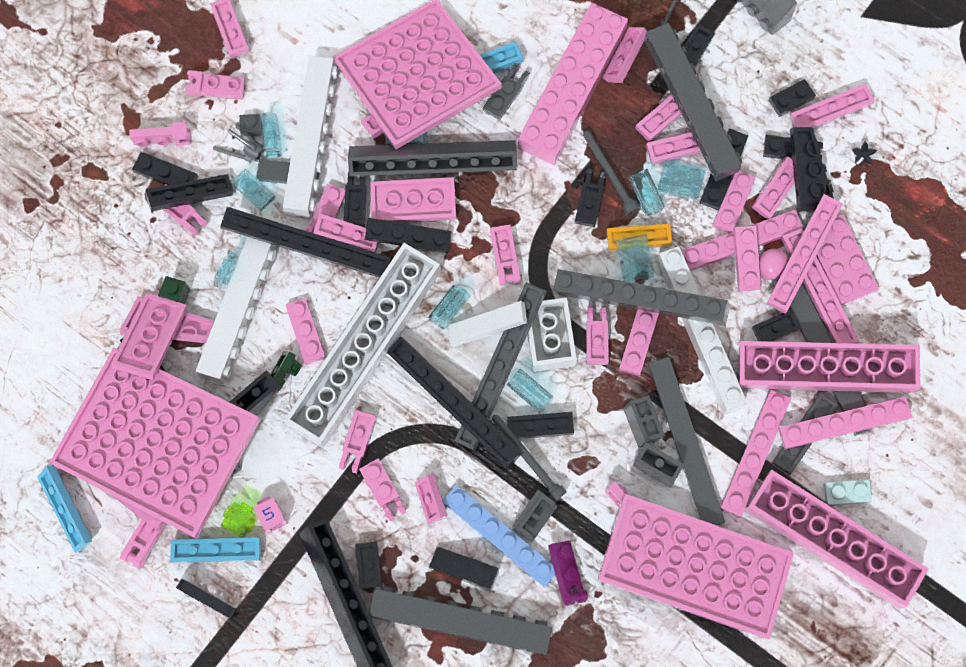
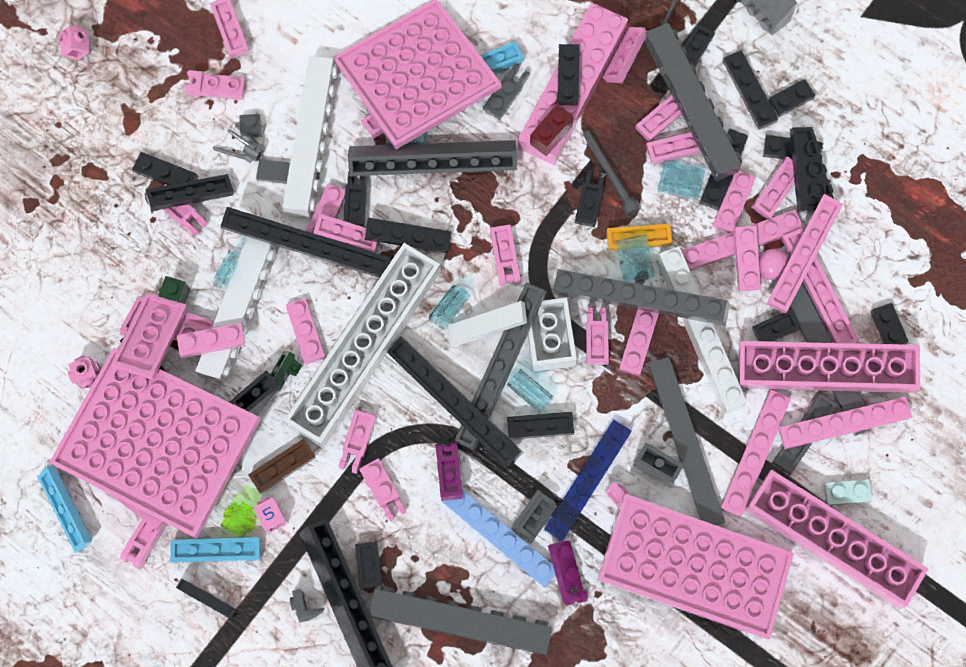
bright pink plate [130,122,191,147] -> none
clear light blue plate [231,168,276,212] -> none
clear light blue brick [261,112,283,159] -> none
bright pink plate [370,177,456,223] -> none
bright pink plate [415,474,447,524] -> none
black slope [429,547,499,592] -> none
dark grey piece [492,414,567,502] -> none
dark grey hinge [623,395,665,448] -> none
clear light blue brick [628,168,665,216] -> none
bright pink plate [790,83,875,128] -> none
bright pink plate [803,214,879,305] -> none
black plant [852,141,877,165] -> none
none -> bright pink brick [58,25,90,60]
none -> bright pink brick [68,356,101,389]
none -> bright pink plate [177,323,246,358]
none -> reddish brown plate [248,438,316,494]
none -> dark grey plate [289,589,325,623]
none -> magenta plate [435,442,463,501]
none -> dark red brick [530,104,574,157]
none -> clear blue plate [544,419,632,542]
none -> black plate [557,44,580,106]
none -> black plate [722,50,778,130]
none -> black plate [870,303,909,345]

